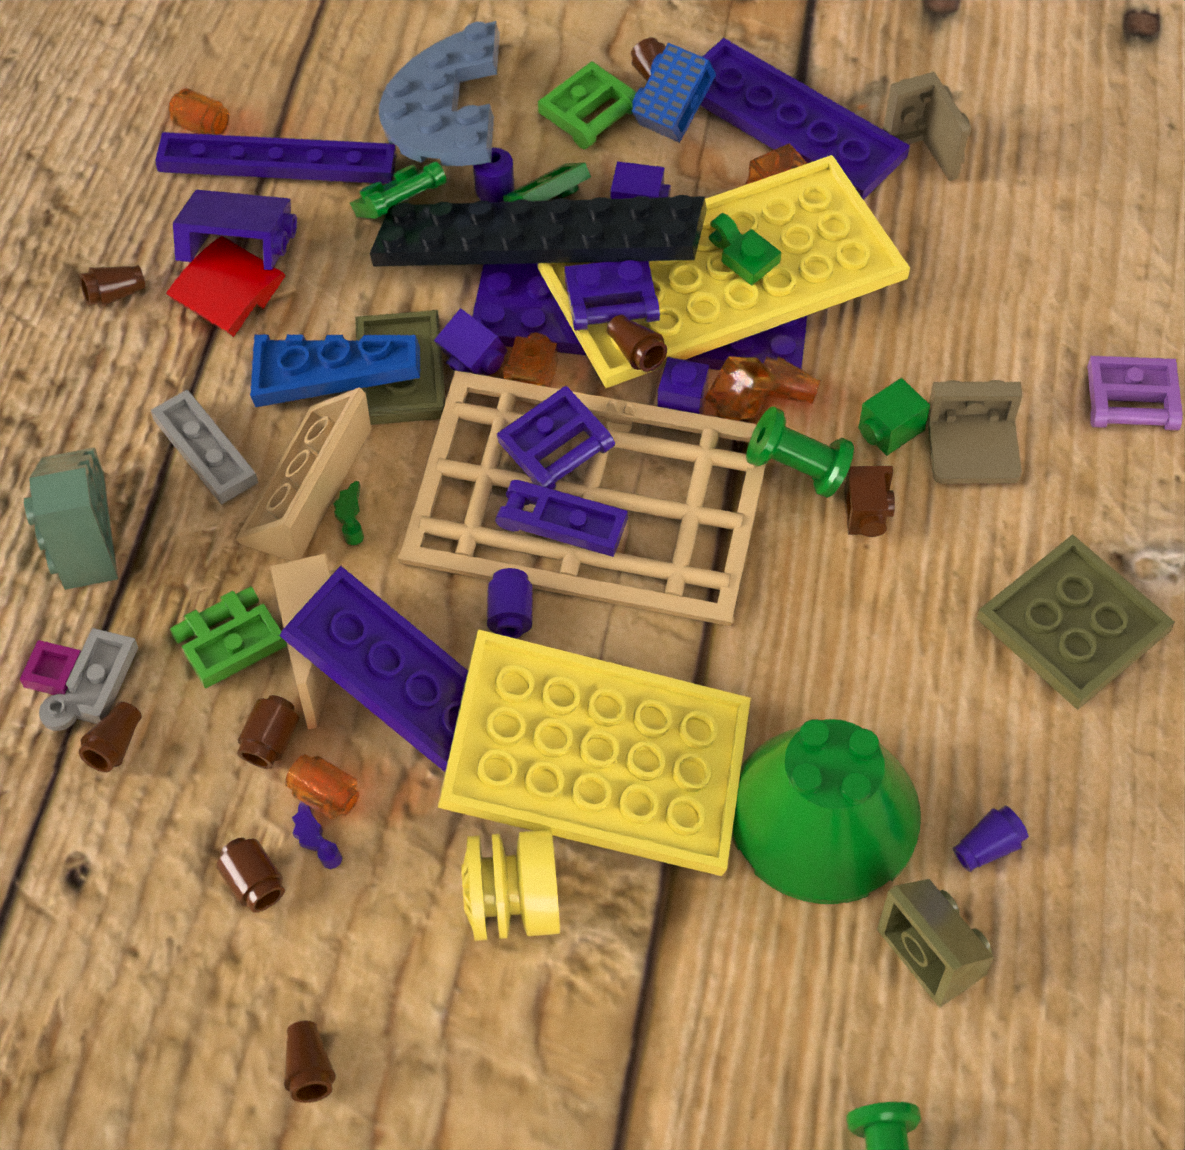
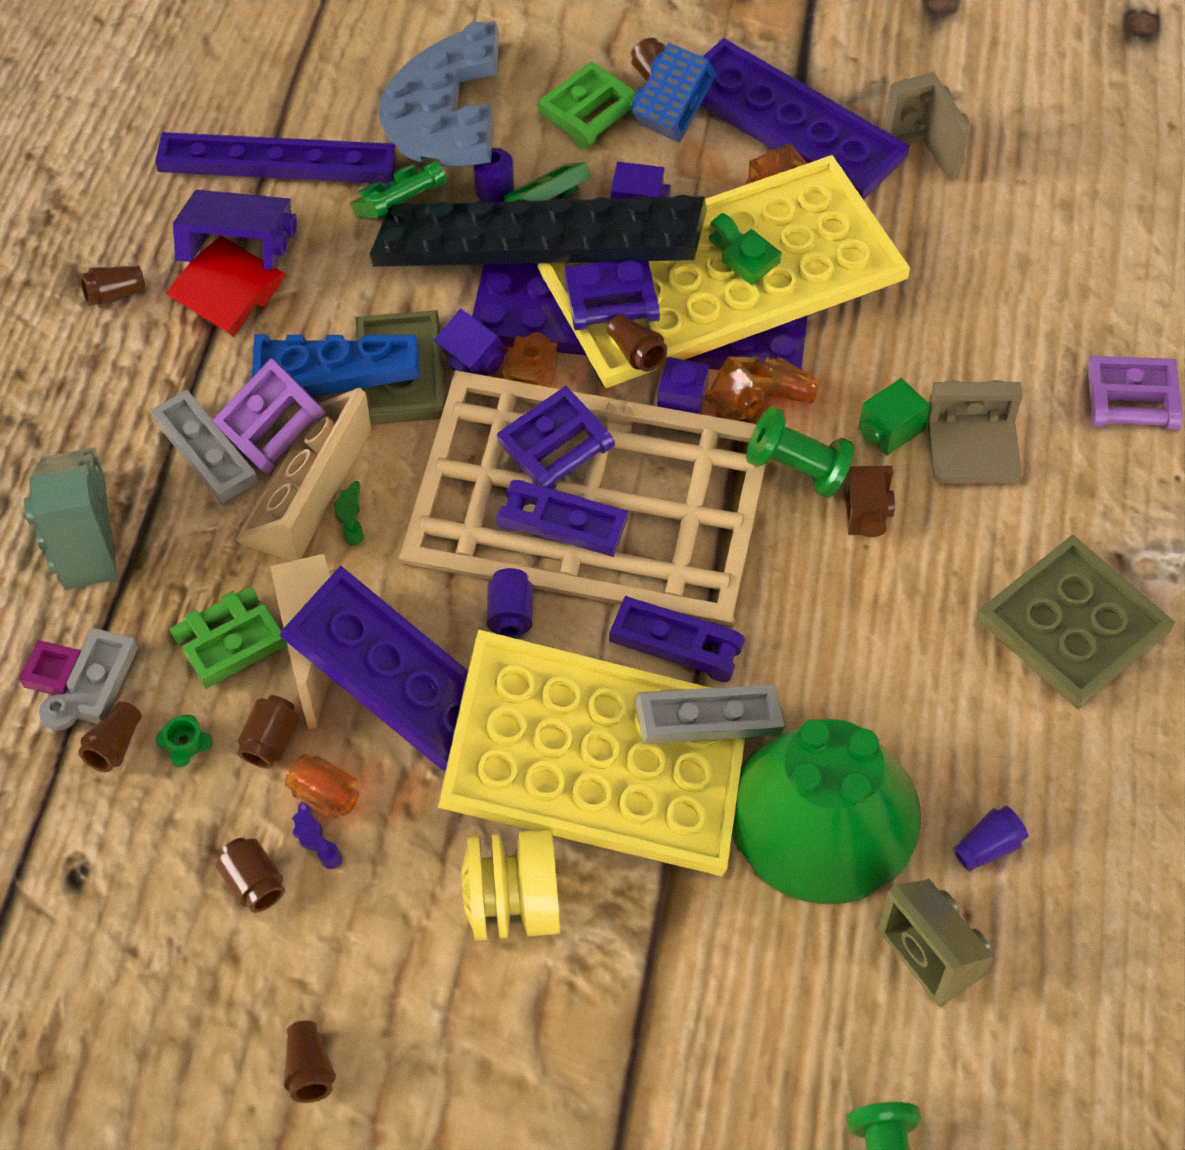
clear orange brick [169,88,230,135] -> none
none -> green plate [156,714,212,767]
none -> medium lavender plate [212,358,327,475]
none -> dark purple plate [609,596,745,682]
none -> light grey plate [635,684,785,744]

